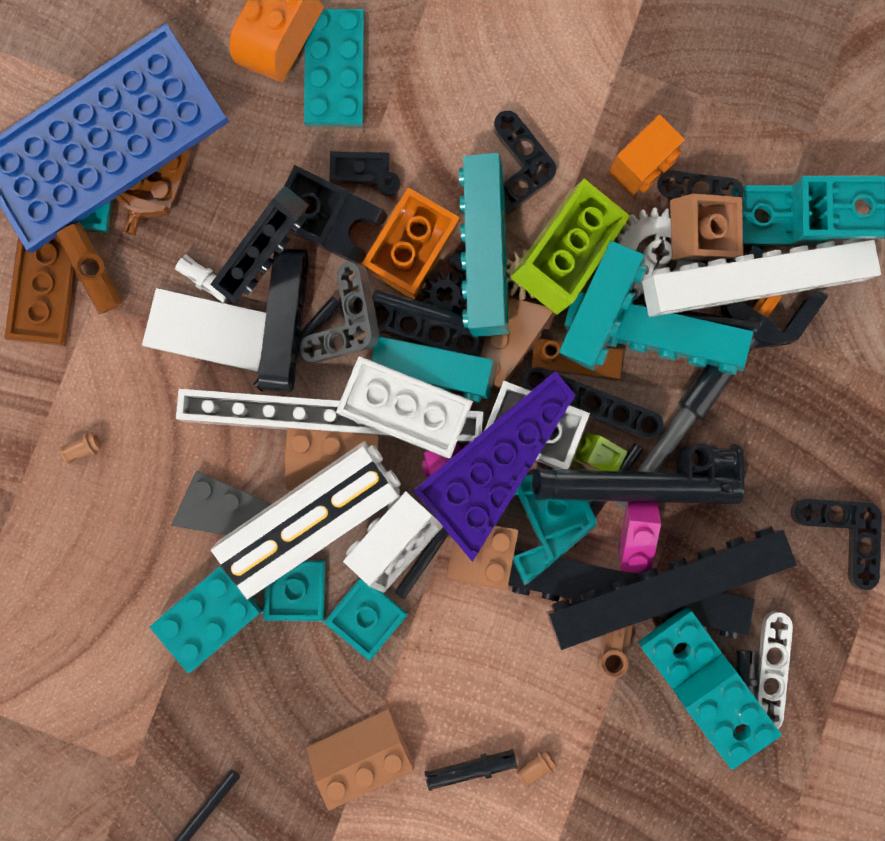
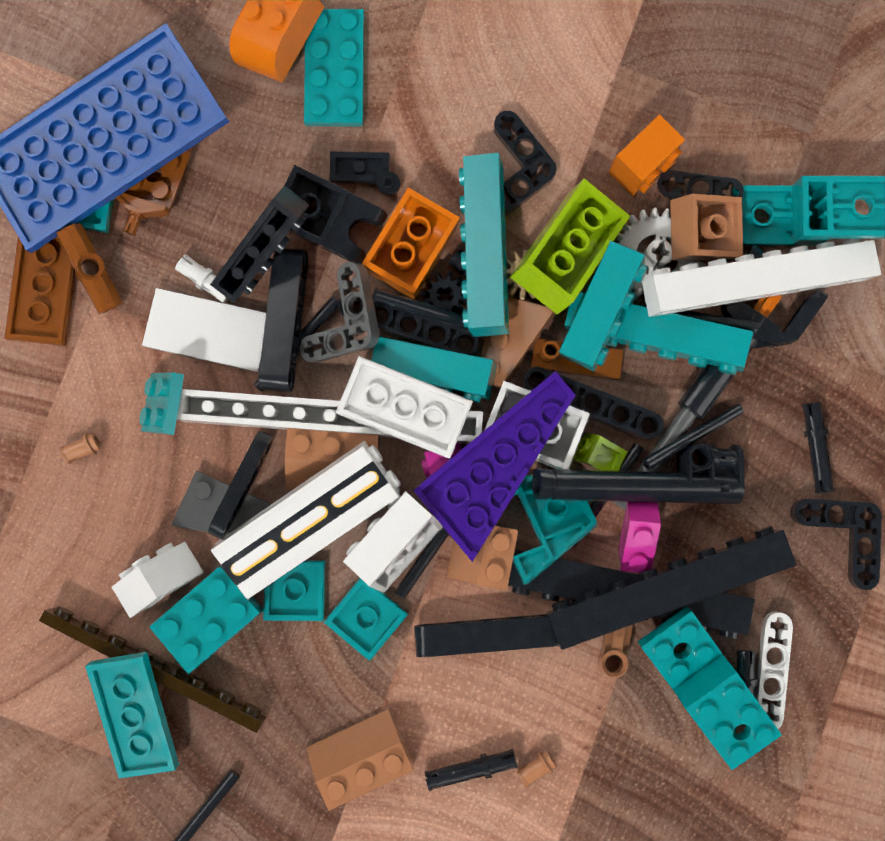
none -> dark brown plate [39,606,266,733]
none -> teal plate [85,652,179,779]
none -> white brick [112,542,204,618]
none -> teal plate [139,372,184,435]
none -> black beam [208,430,274,540]
none -> black beam [414,614,558,657]
none -> black bar [642,404,743,470]
none -> black pin [802,402,835,493]

